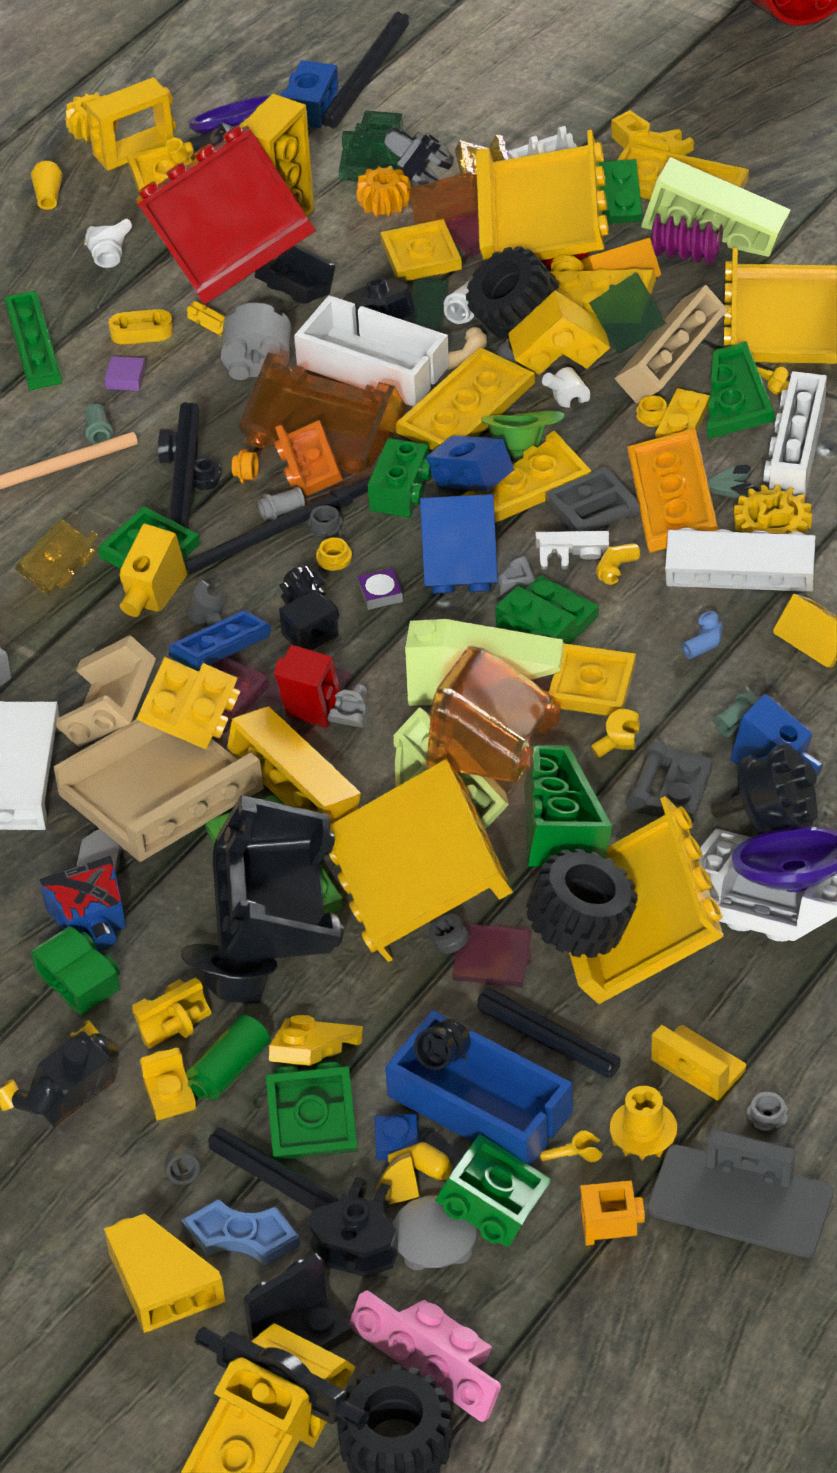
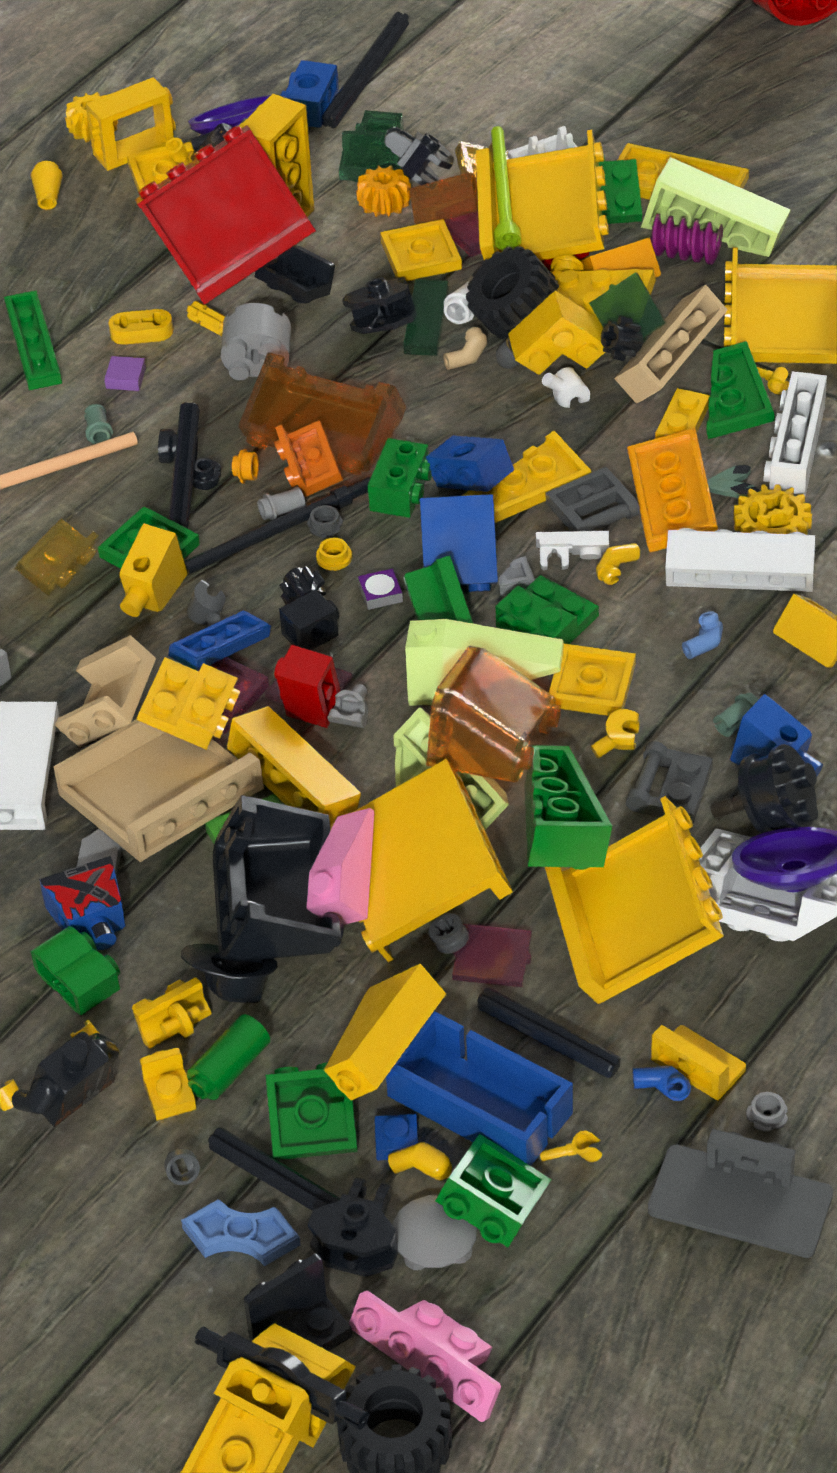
white animal [84,219,132,268] -> none
yellow slope [104,1213,226,1333] -> none
yellow wing [269,1015,363,1066] -> none
white piece [294,295,449,407] -> none
yellow tile [375,1153,420,1205] -> none
yellow plate [396,347,535,451] -> none
black wheel [414,1019,471,1070] -> none
bright green piece [481,411,565,456] -> none
black tyre [526,849,638,958] -> none
light orange brick [580,1180,645,1246] -> none
yellow gear [610,1086,677,1161] -> none
yellow piece [611,110,694,155] -> none
yellow plate [636,395,668,427] -> none
none -> bright pink slope [307,808,374,925]
none -> yellow slope [324,964,446,1101]
none -> green panel [403,555,473,624]
none -> lime piece [491,126,521,251]
none -> black gear [601,316,643,361]
none -> blue arm [632,1066,691,1101]

